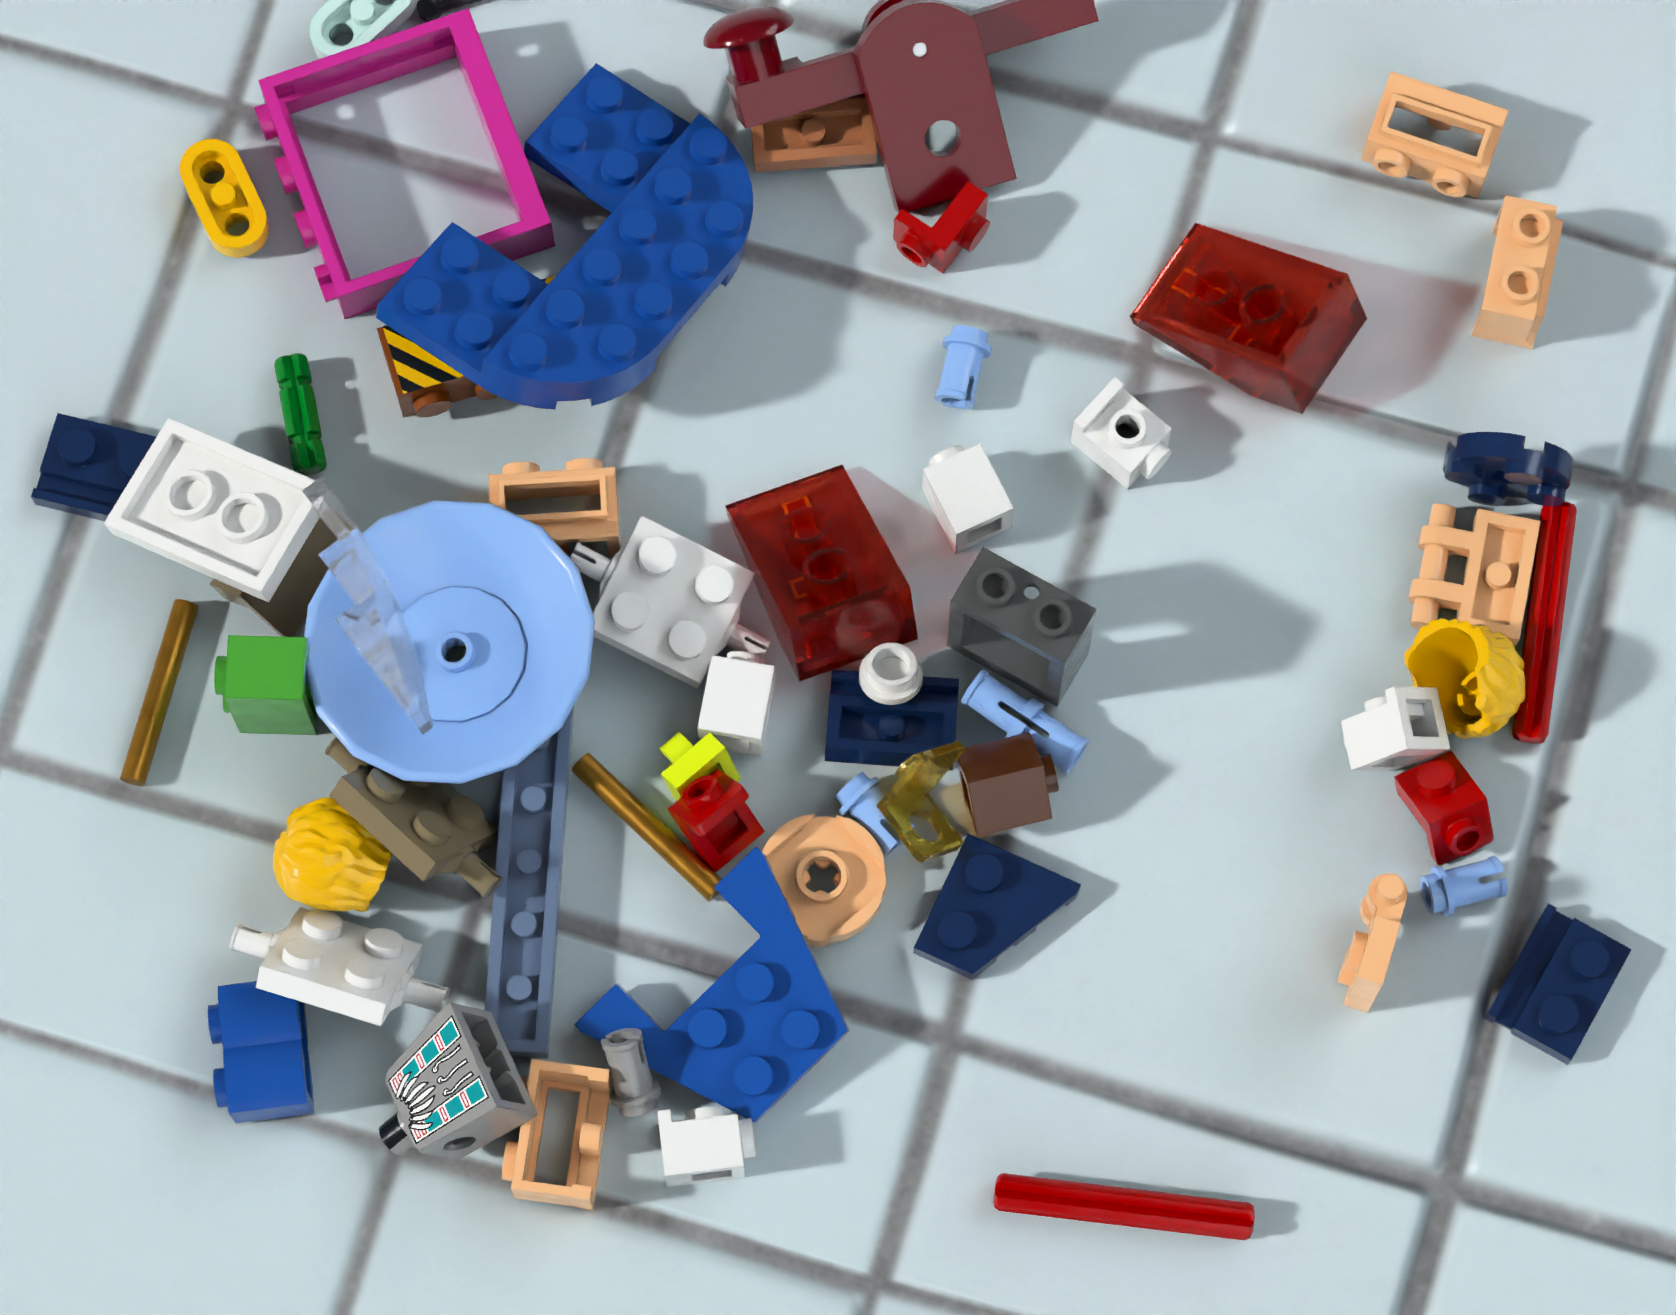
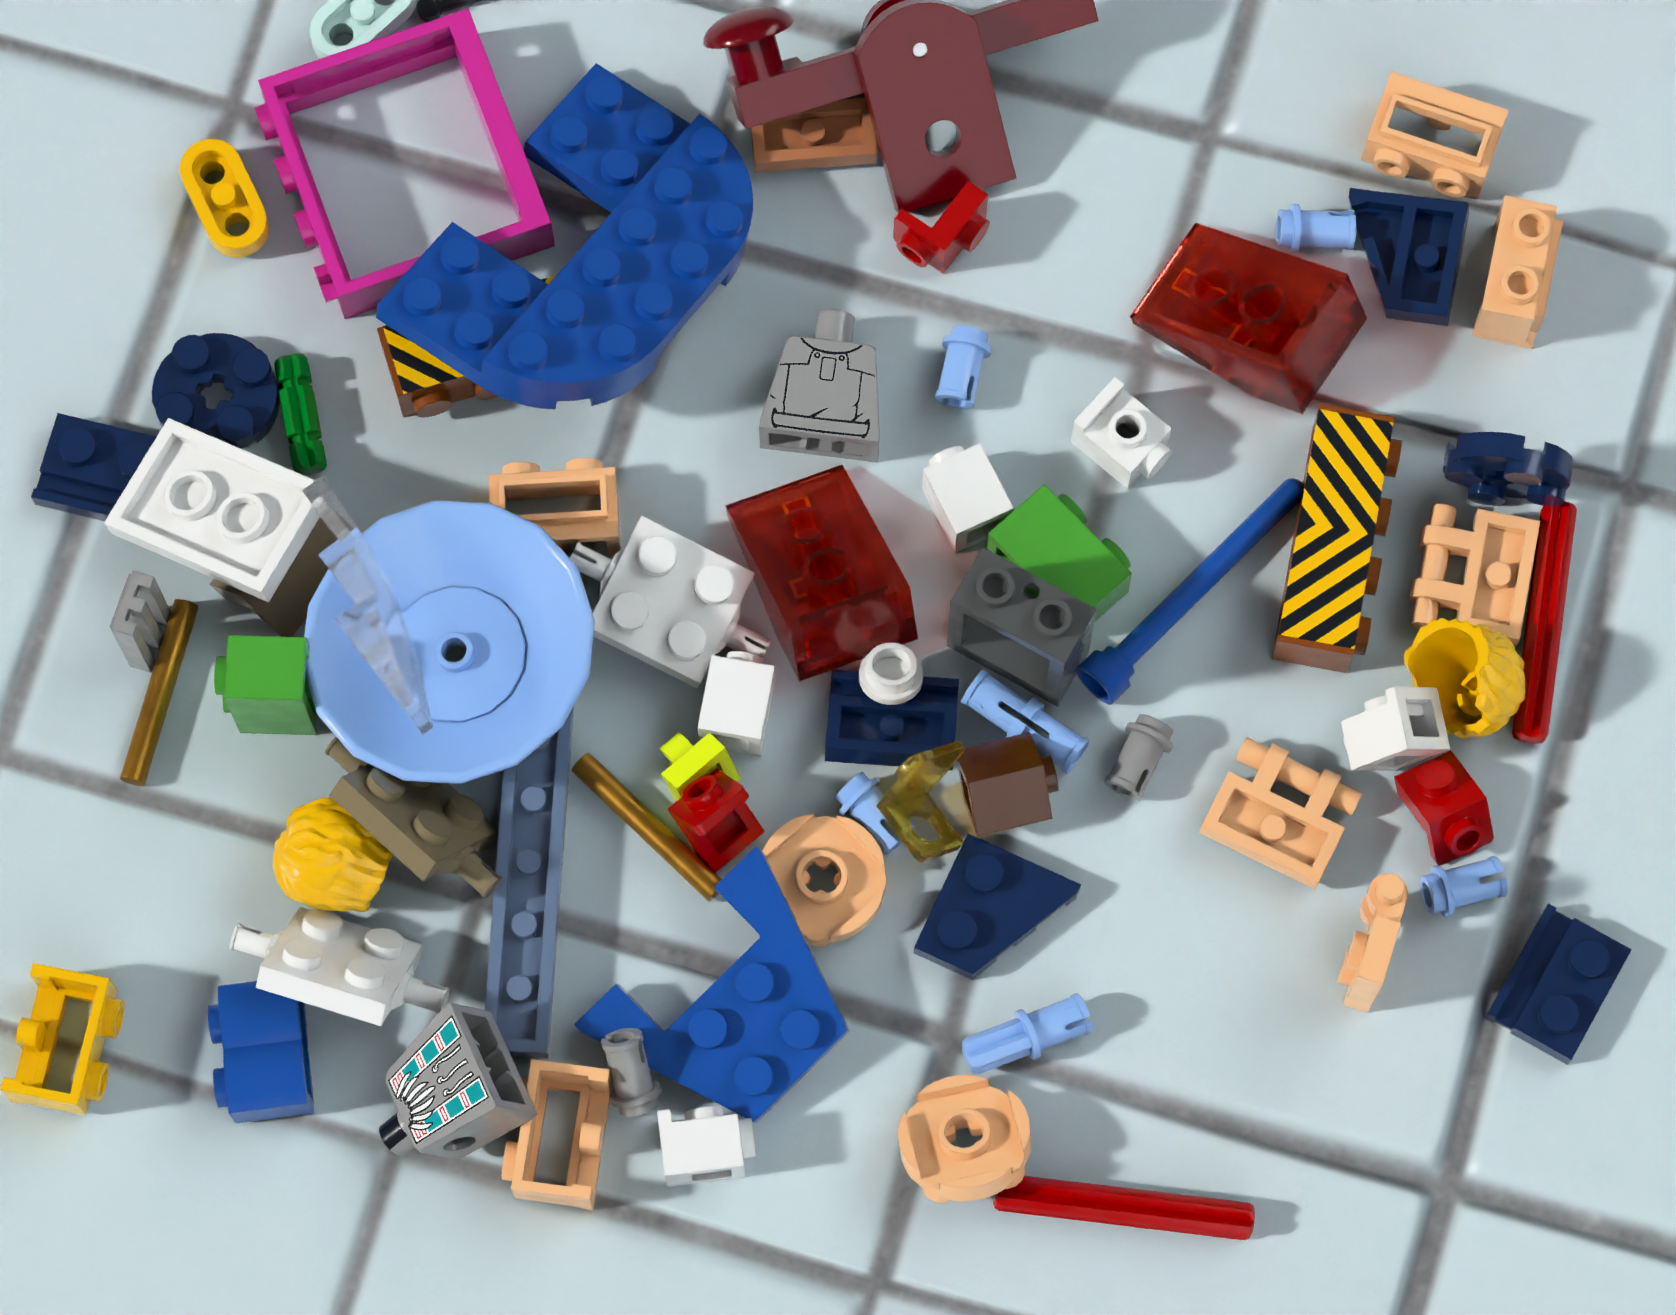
none -> yellow window [0,963,125,1116]
none -> light grey tile [110,570,171,673]
none -> dark blue plate [152,333,280,449]
none -> light grey torso [759,309,880,463]
none -> light nougat plate [898,1075,1031,1203]
none -> light blue axle [962,993,1093,1074]
none -> bright green brick [987,484,1132,622]
none -> blue piece [1076,478,1304,705]
none -> light grey pin [1104,714,1174,801]
none -> light nougat plate [1199,737,1363,890]
none -> brick [1272,403,1402,673]
none -> light blue pin [1276,204,1356,253]
none -> dark blue wing [1348,188,1469,326]

